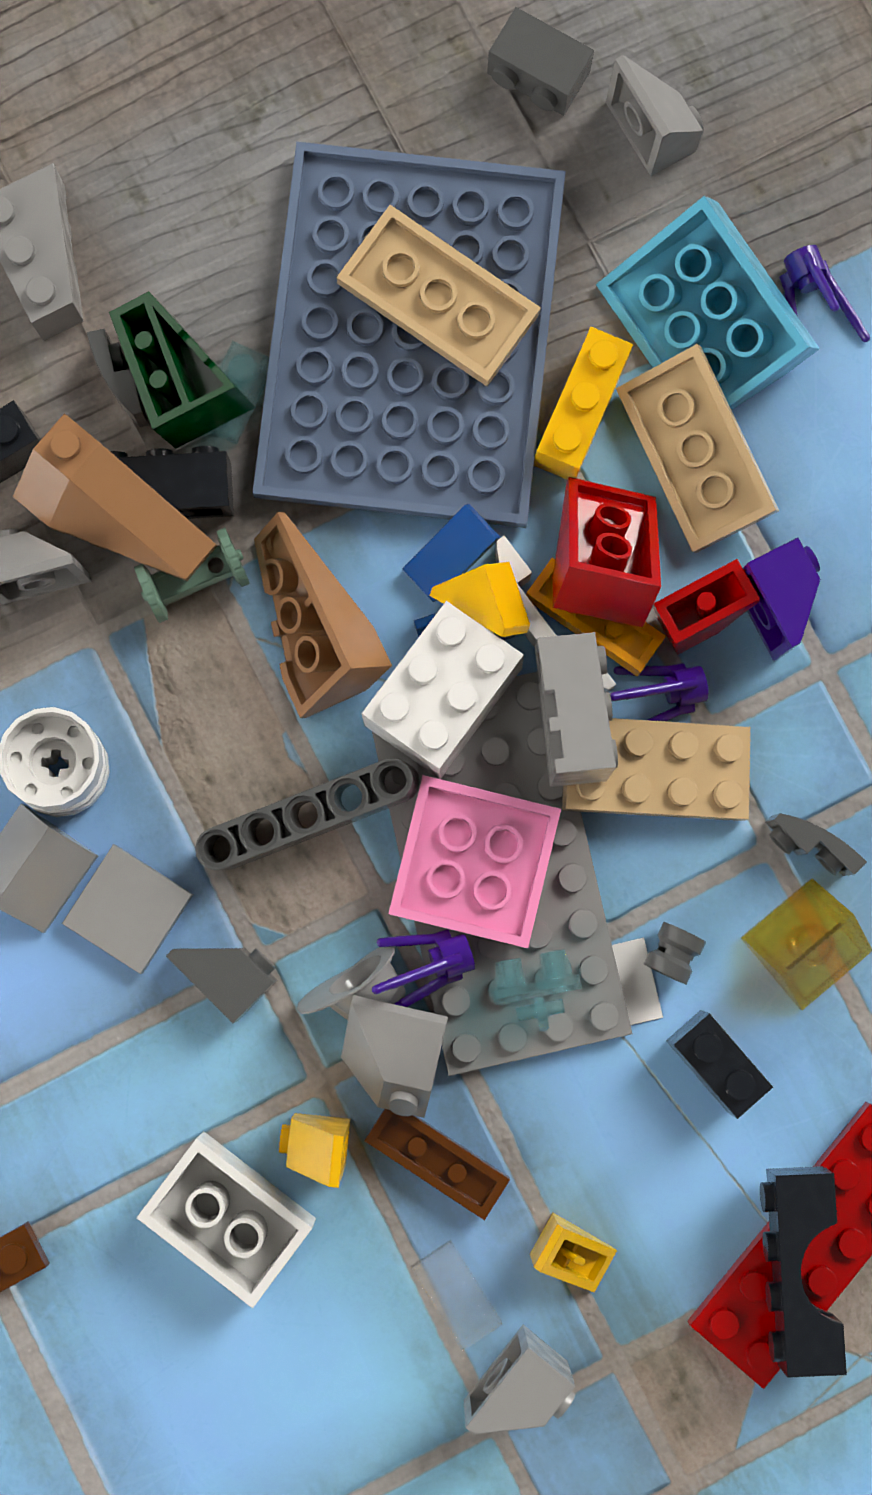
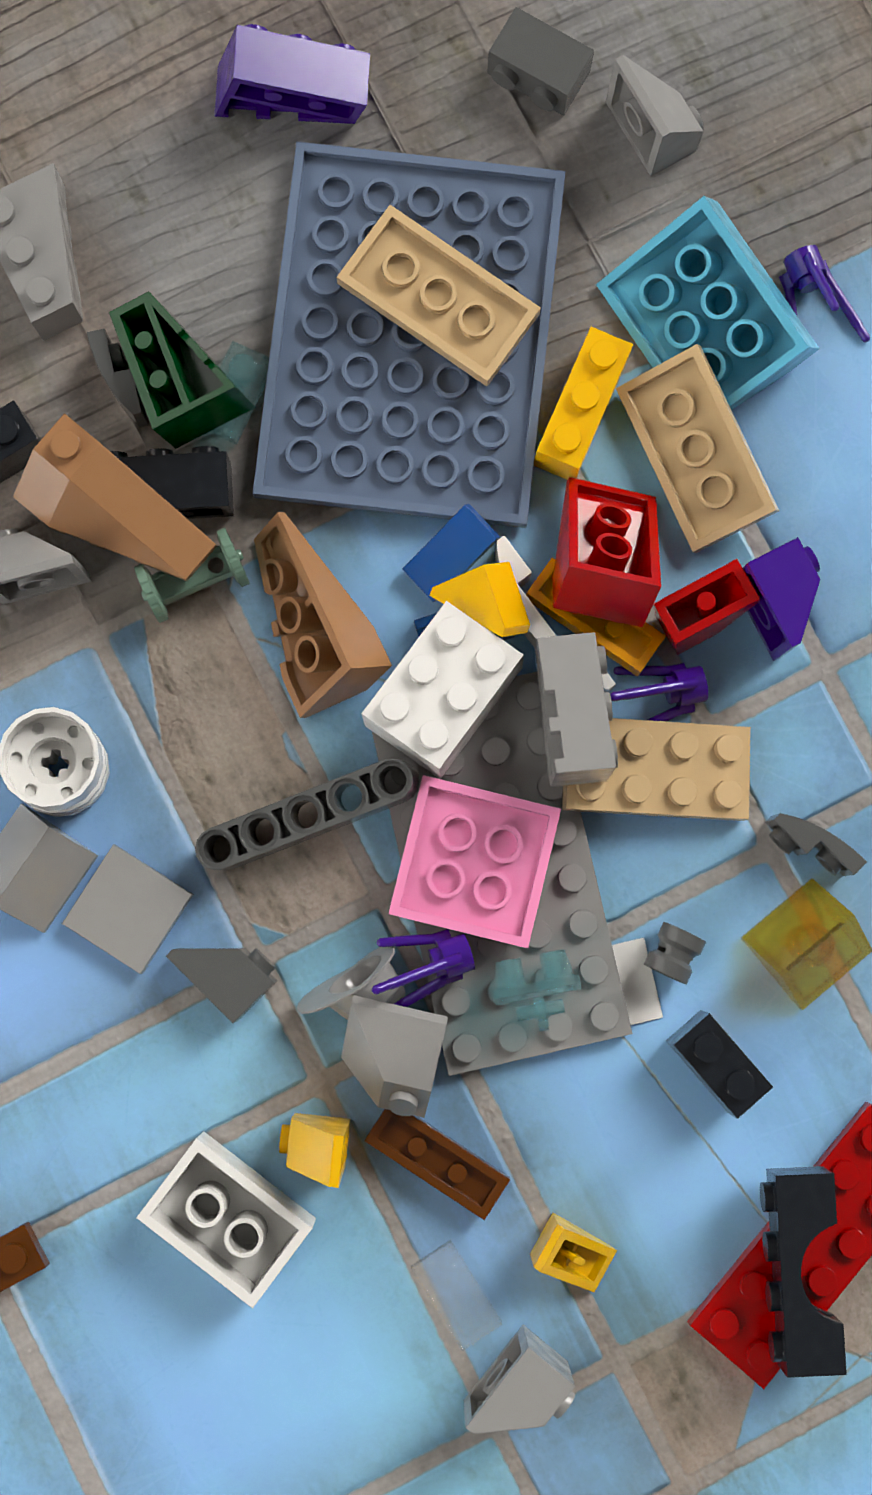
none -> wedge [214,24,370,124]

